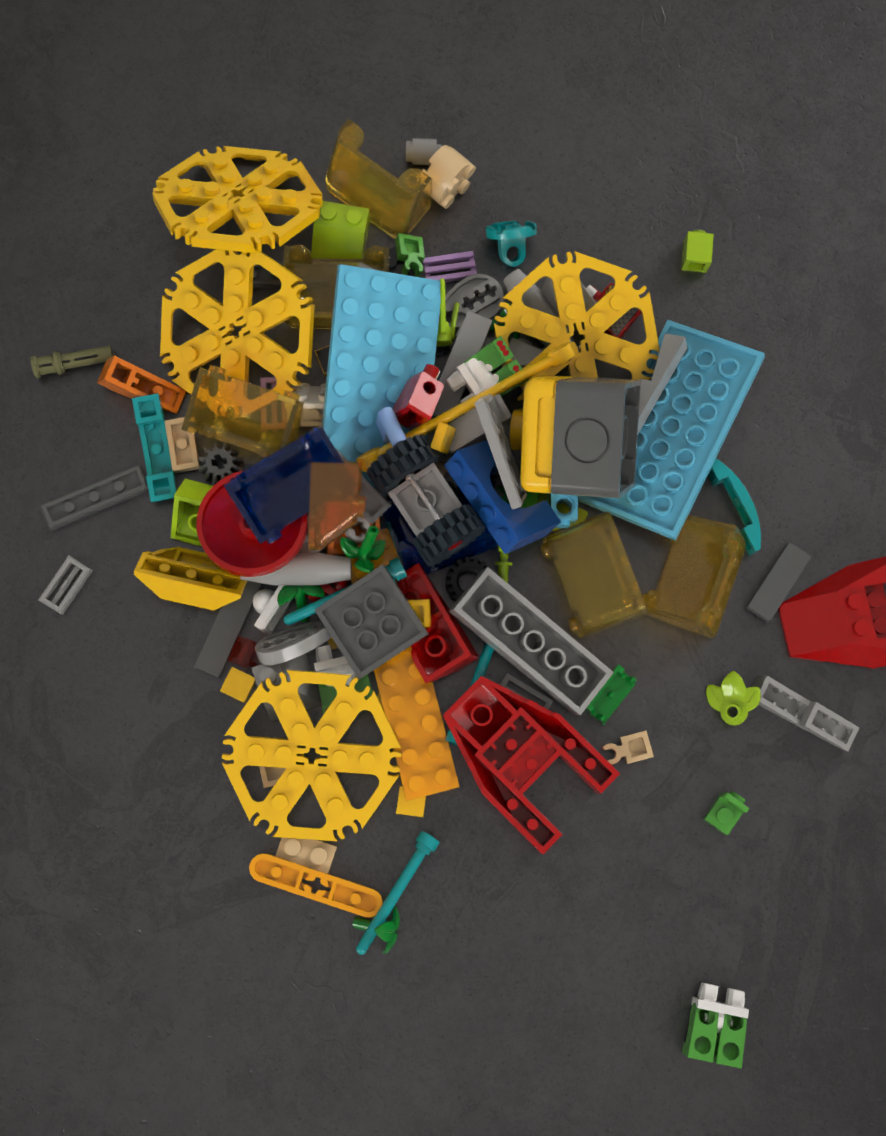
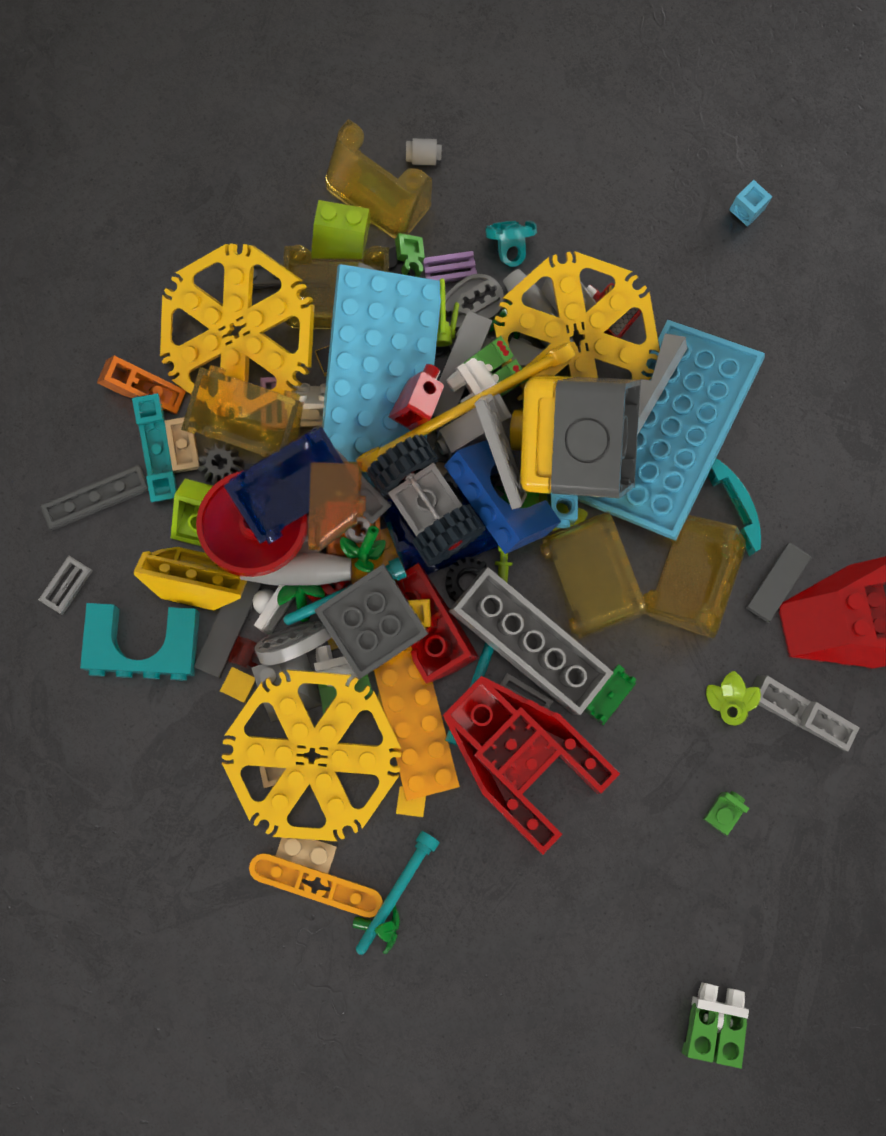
olive pin [30,345,114,379] -> none
yellow plate [152,146,323,253] -> none
light blue piece [376,407,407,447] -> none
tan brick [417,145,476,209] -> none
yellow tile [430,422,456,454] -> none
tan plate [602,731,654,765] -> none
lime brick [681,230,714,273] -> none
none -> teal arch [80,603,200,681]
none -> medium azure brick [729,180,772,227]

